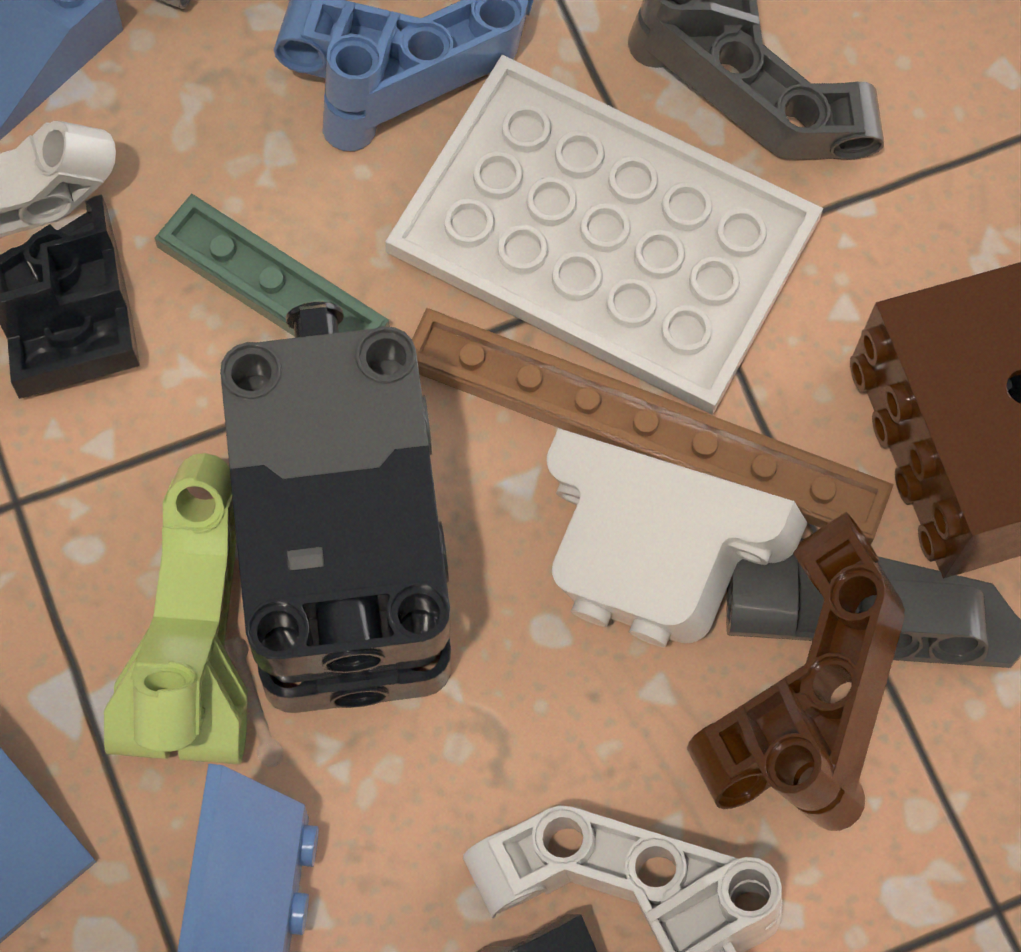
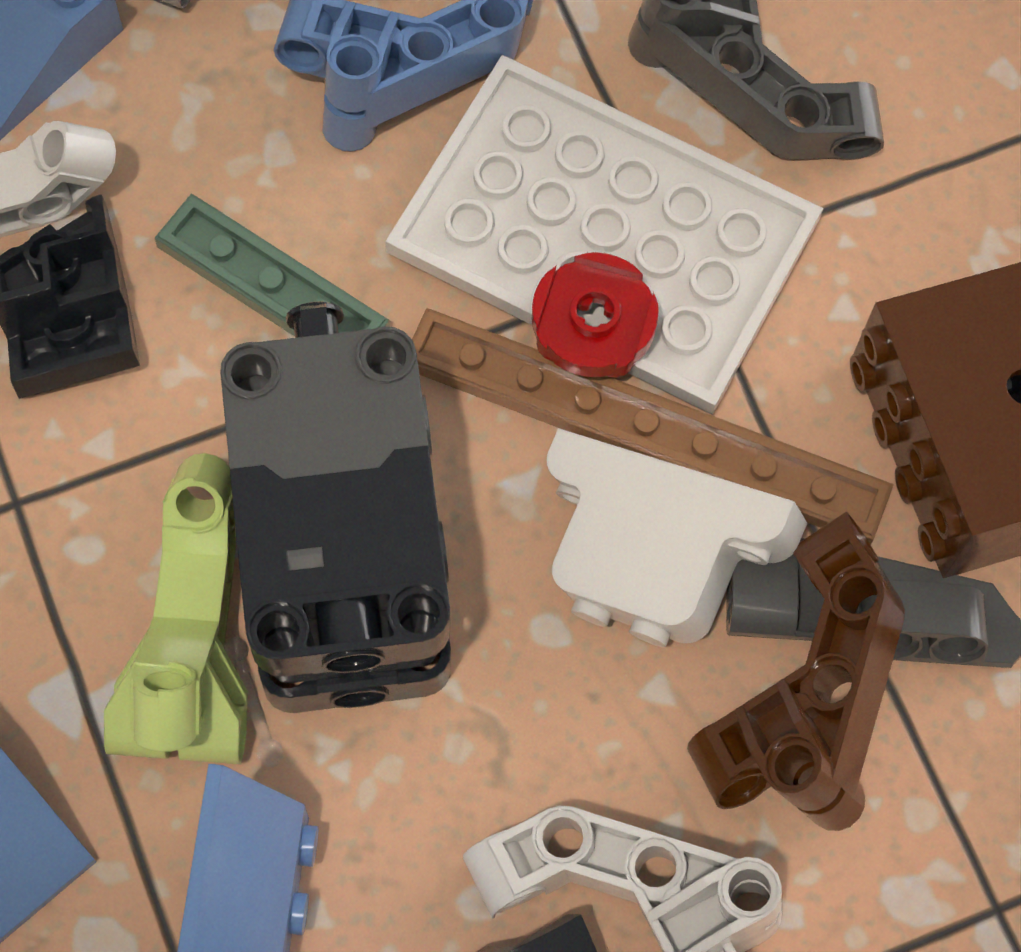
none -> red plate [531,252,659,378]

